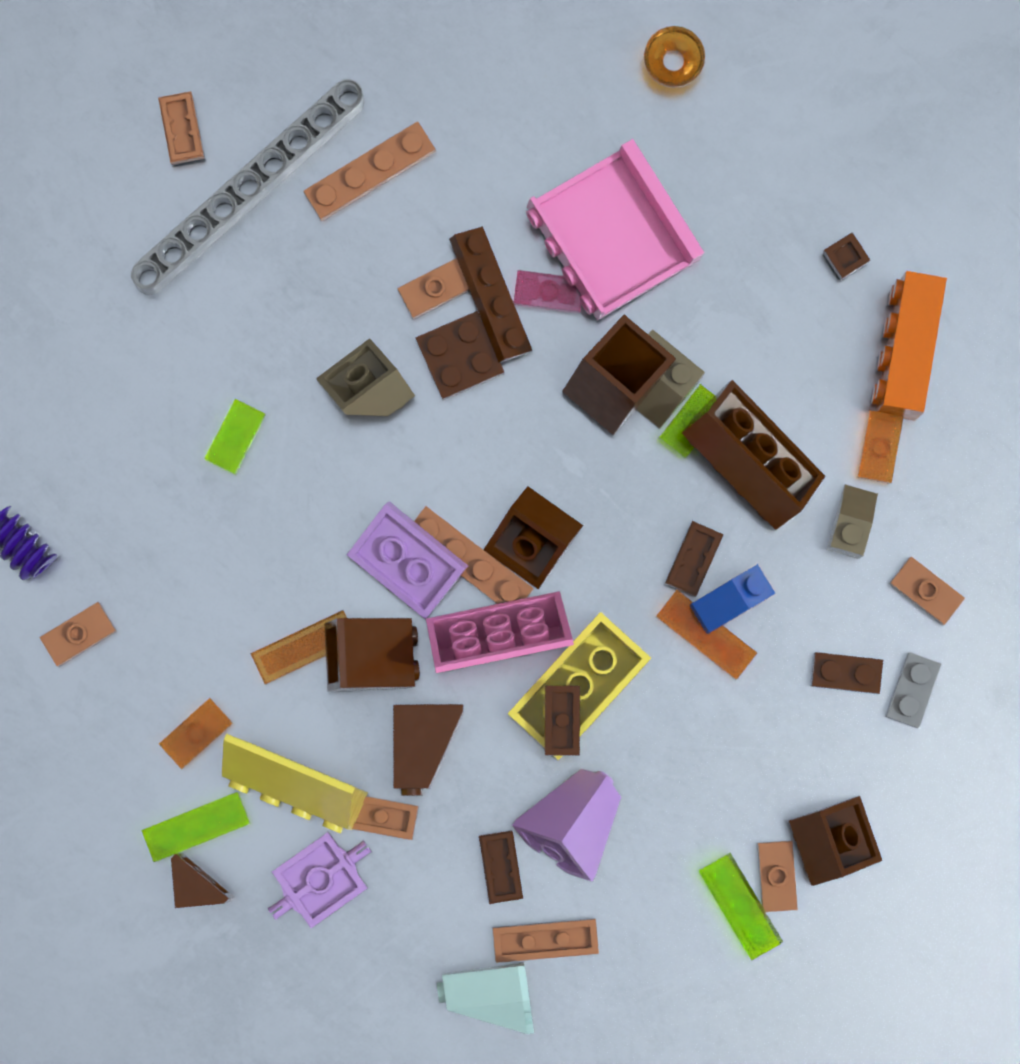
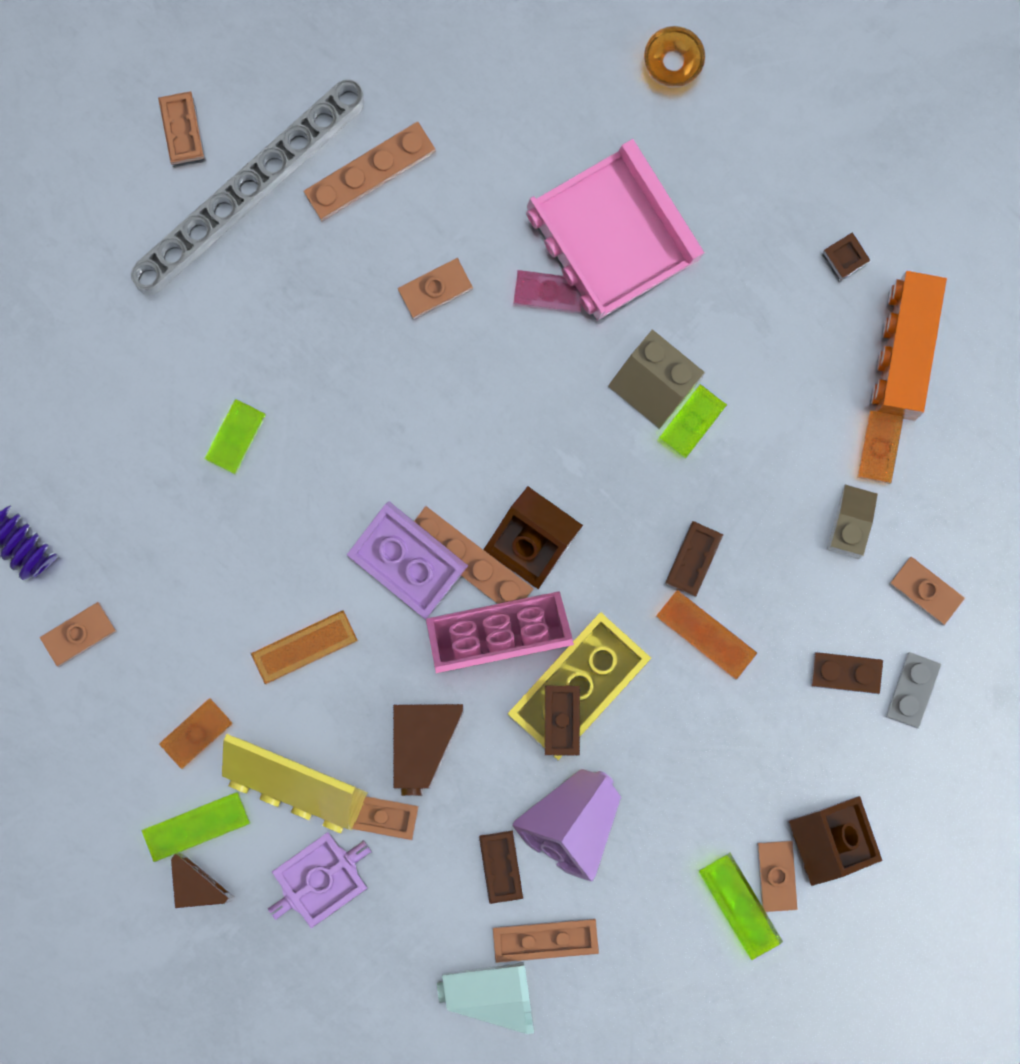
dark tan slope [316,338,415,416] -> none
reddish brown slope [324,618,419,692] -> none
reddish brown plate [415,311,505,401] -> none
reddish brown plate [449,226,533,363] -> none
reddish brown slope [562,314,676,435] -> none
reddish brown slope [682,379,825,530] -> none
blue slope [690,564,776,634] -> none

